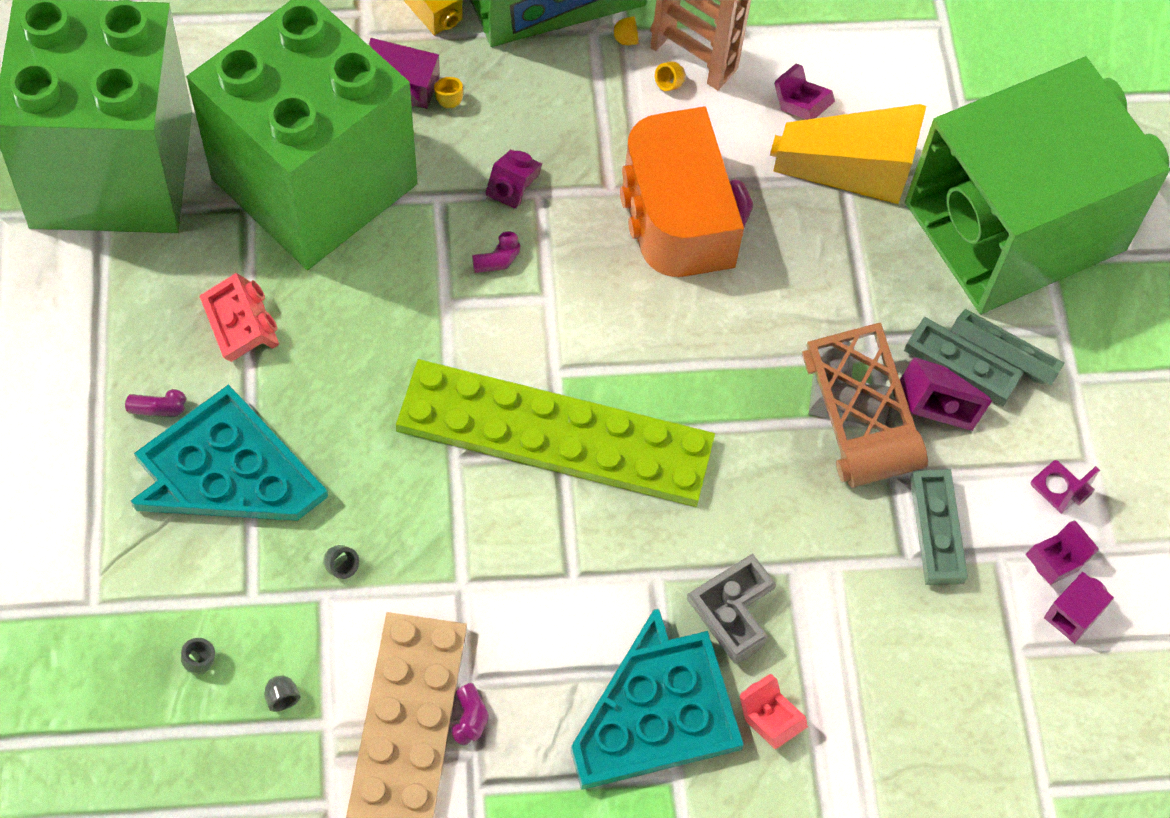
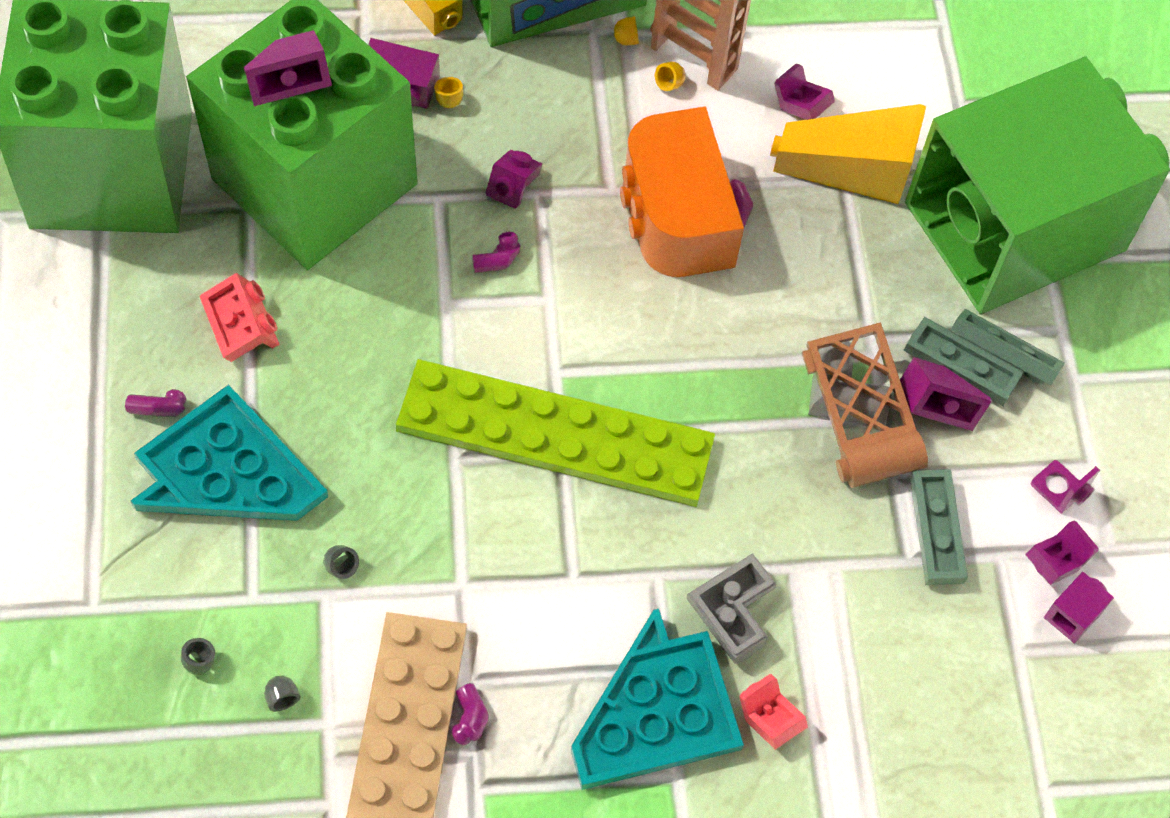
none -> magenta slope [244,30,332,106]

